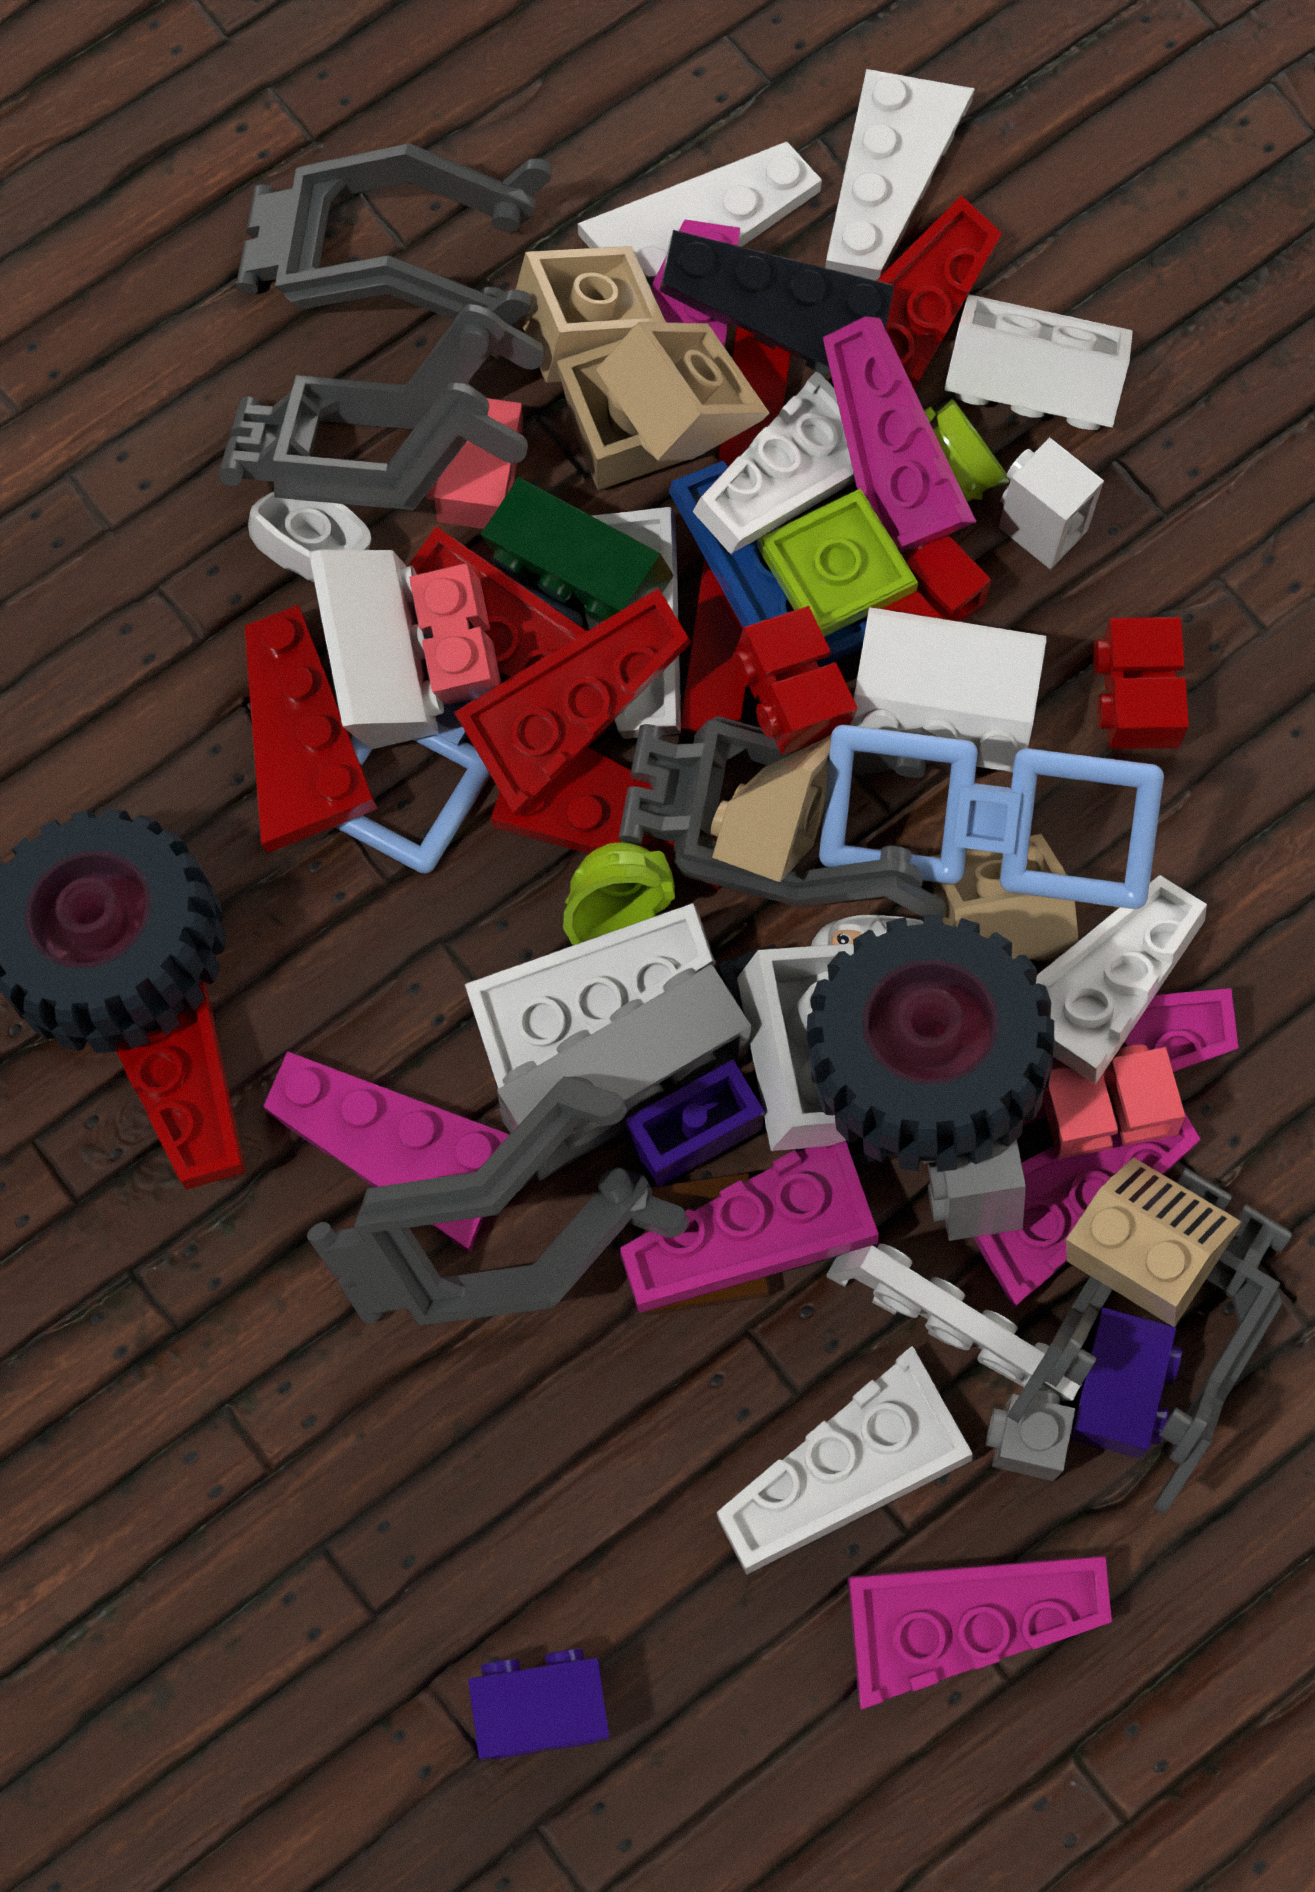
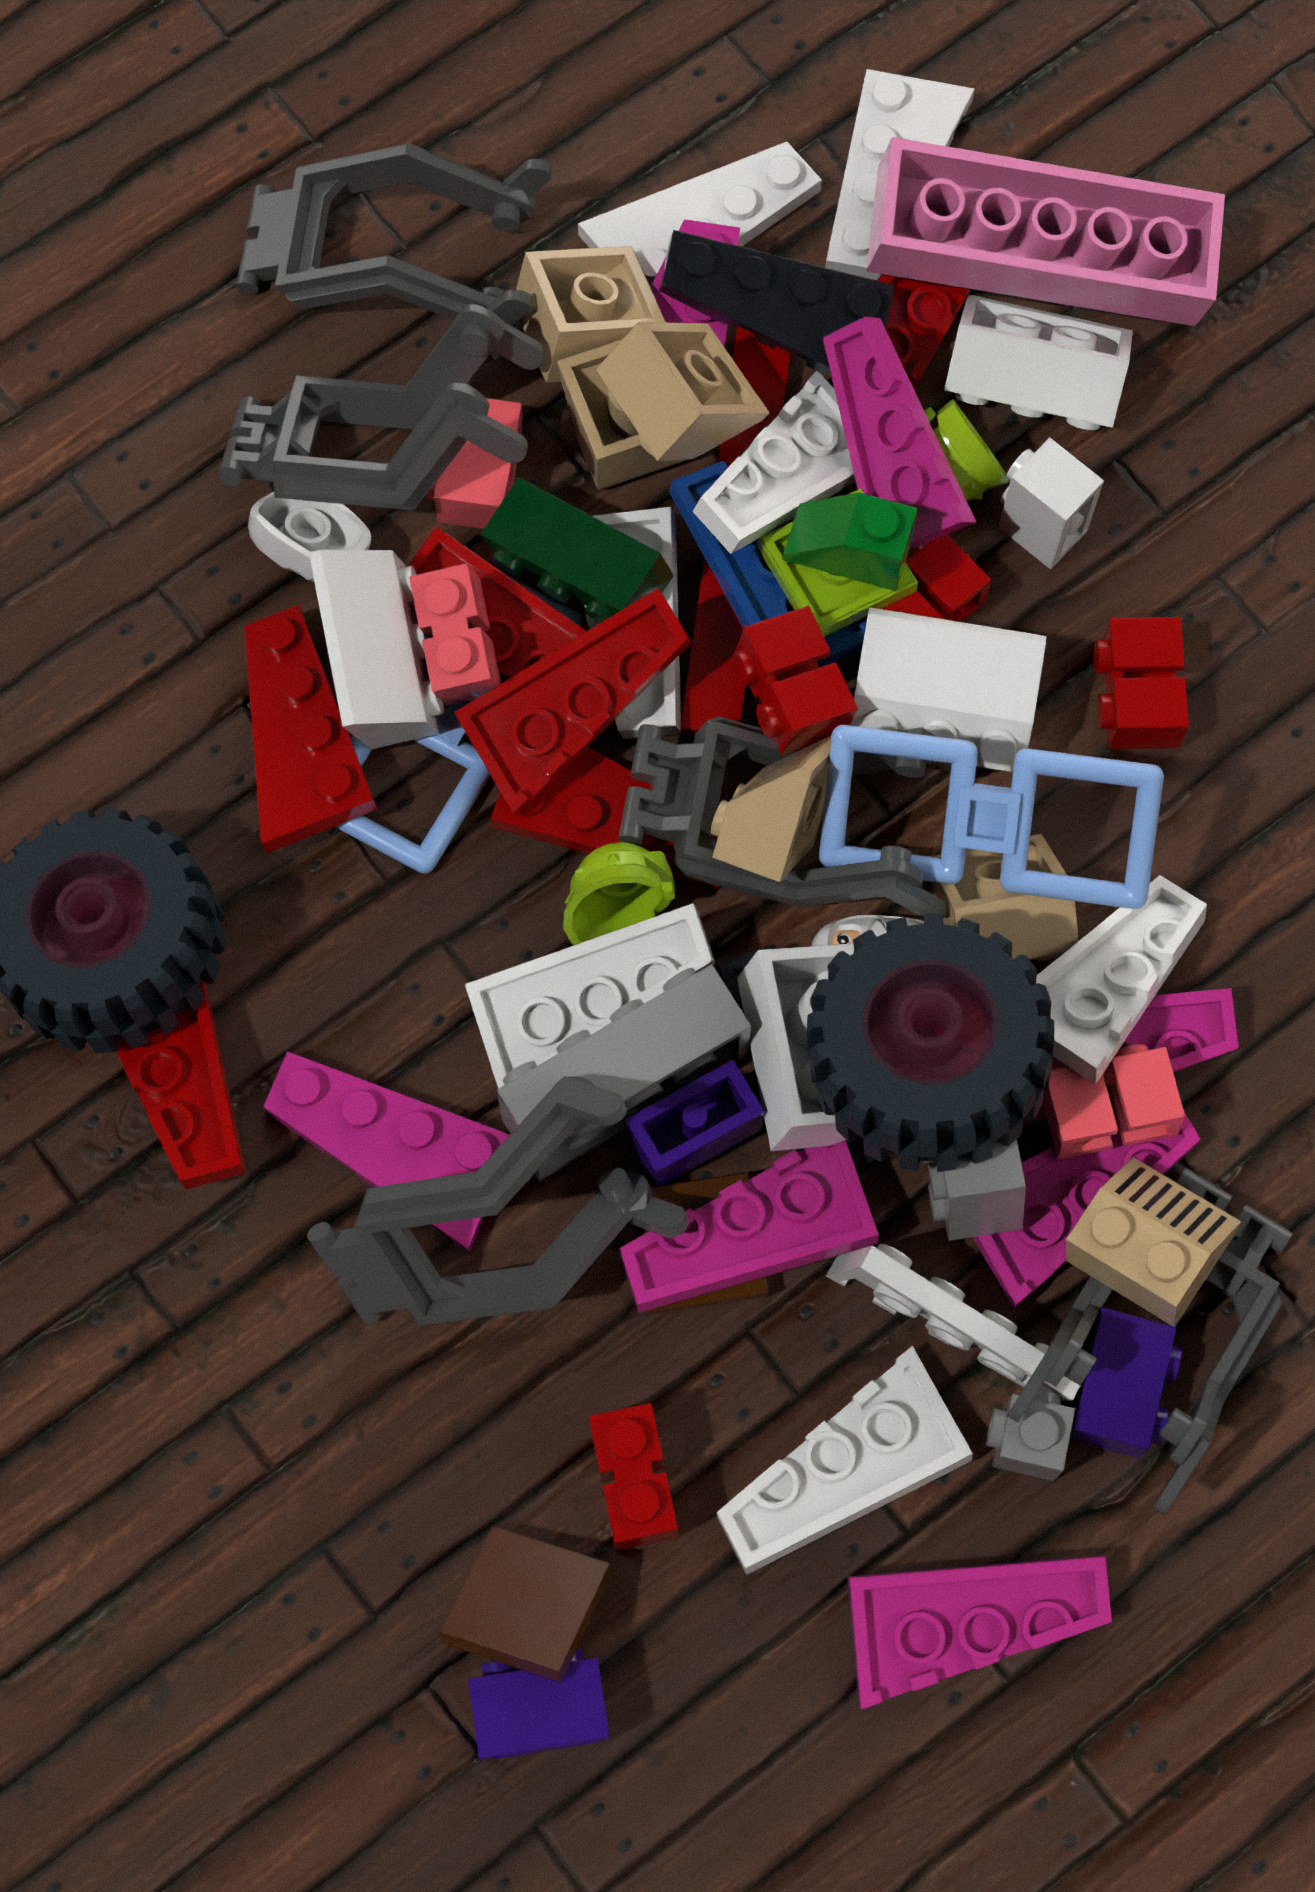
none -> reddish brown tile [439,1526,611,1683]
none -> red piece [589,1403,678,1551]
none -> green slope [783,492,917,591]
none -> bright pink brick [866,137,1225,326]

